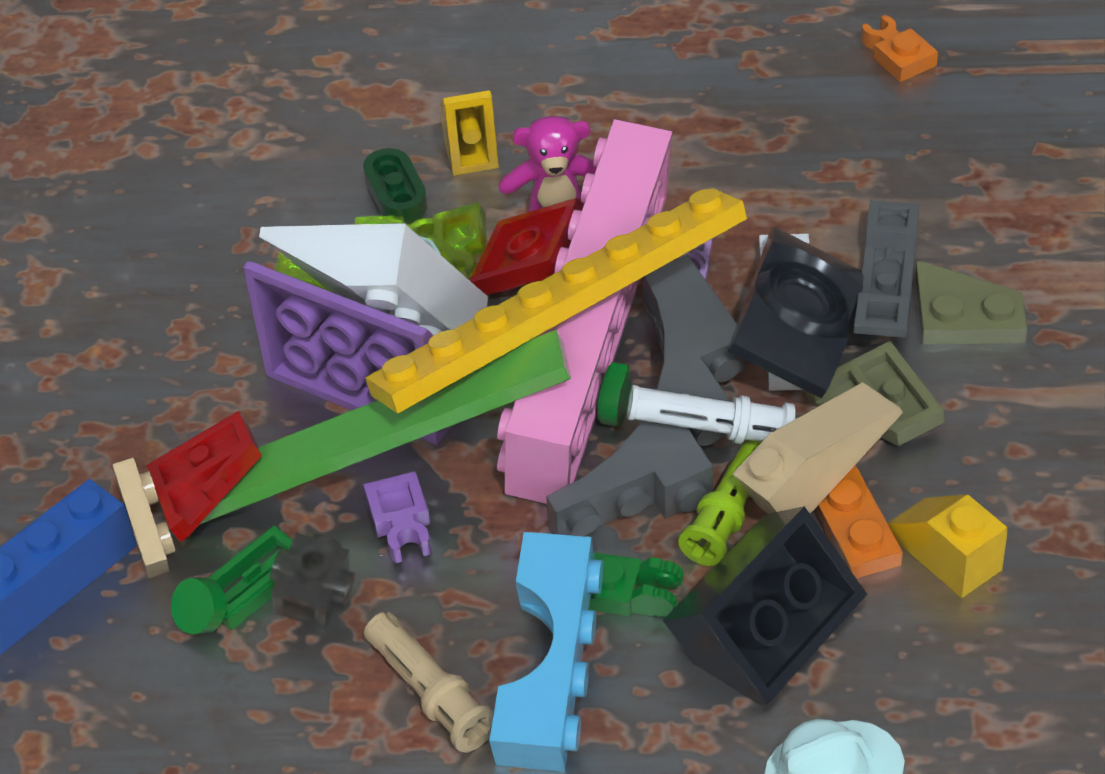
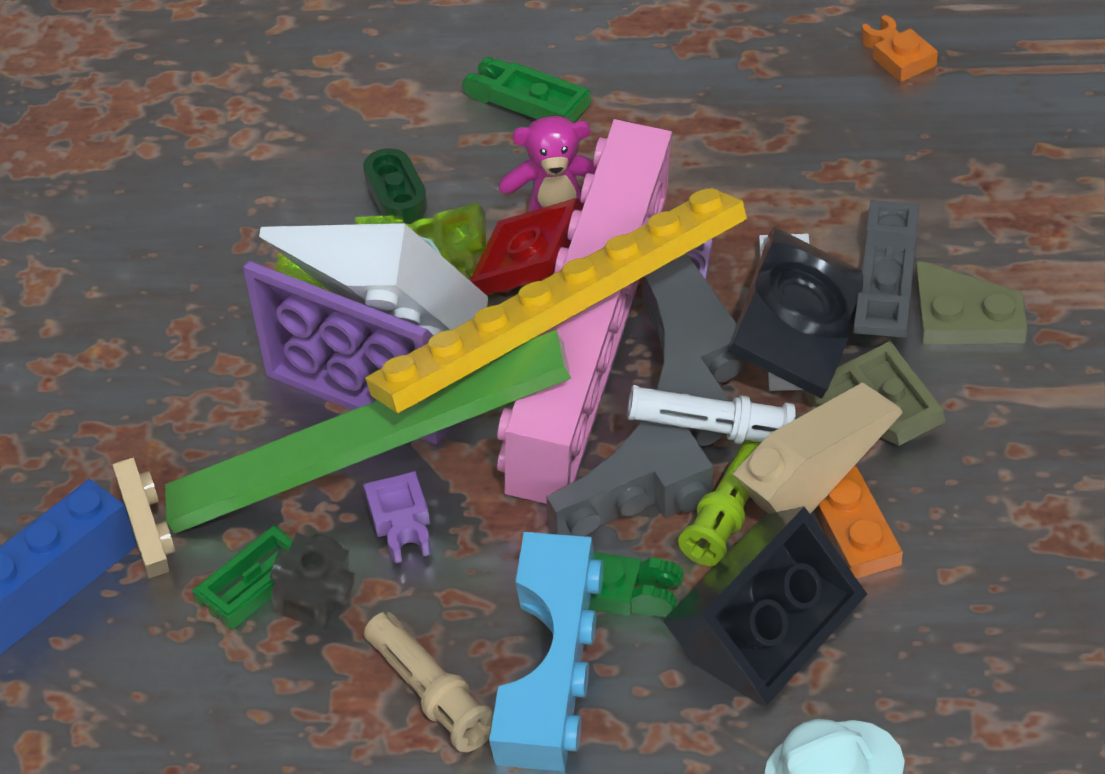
red wing [146,411,262,542] -> none
green tile [171,577,226,634] -> none
yellow slope [440,90,499,176] -> none
green tile [597,362,631,427] -> none
yellow slope [887,494,1008,599] -> none
none -> green hinge [461,56,591,123]

